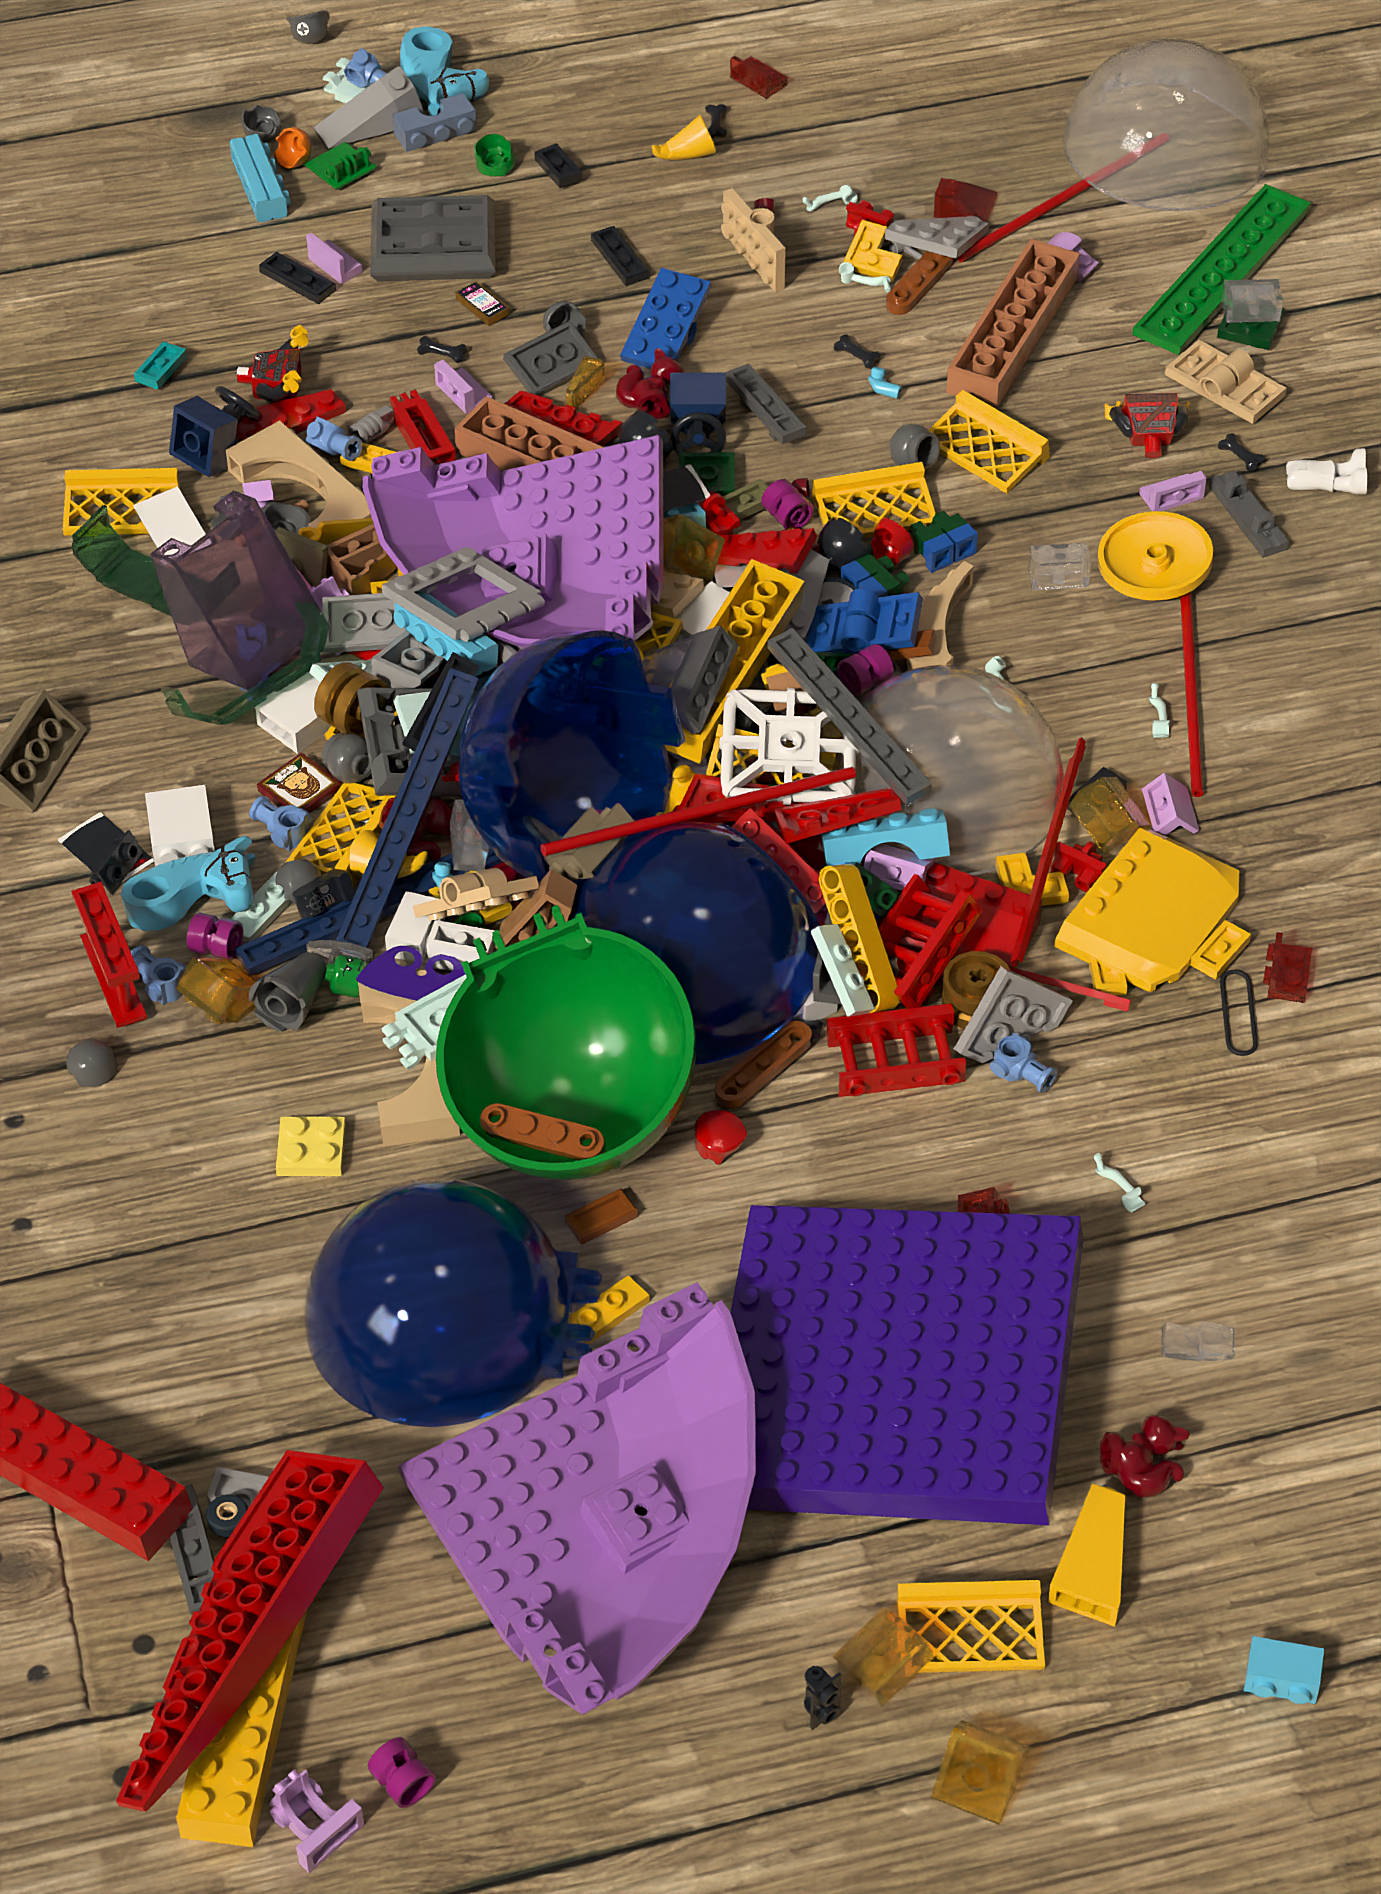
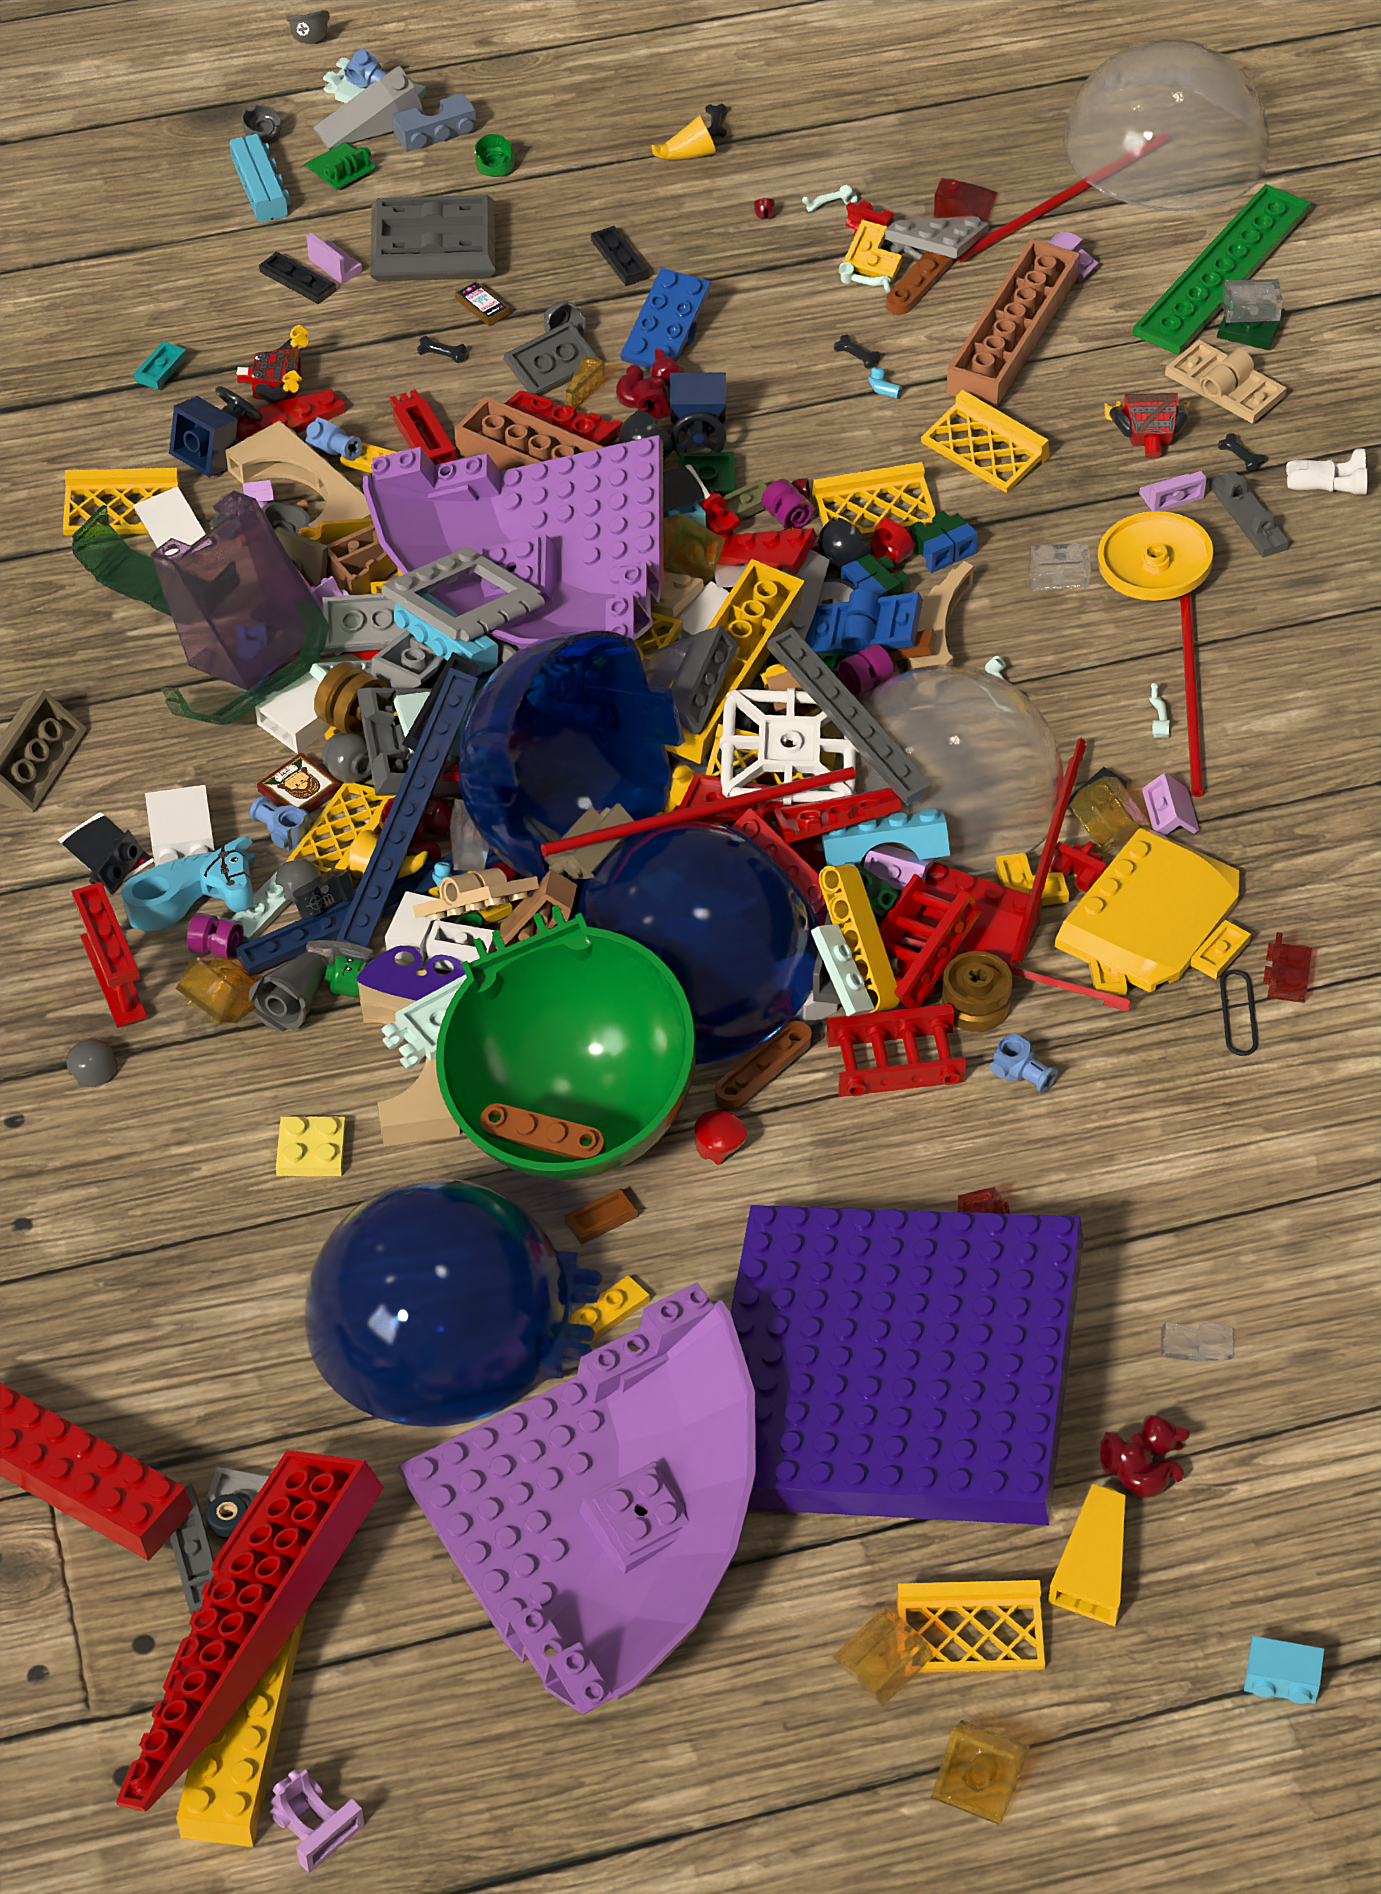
medium blue connector [131,945,190,1005] -> none
orange hair [274,127,312,169] -> none
light grey hinge [348,405,394,444] -> none
magenta wheel [367,1737,436,1808] -> none
medium azure animal [400,26,489,116] -> none
lavender panel [434,360,492,414] -> none
black plate [534,143,582,188] -> none
tan plate [721,188,785,293] -> none
dark grey hinge [726,363,806,444] -> none
clear red bracket [730,56,788,99] -> none
black hinge [804,1666,842,1731] -> none
dark grey piece [889,424,940,469] -> none
light grey plate [954,966,1073,1063] -> none
light aqua piece [1094,1153,1145,1212] -> none

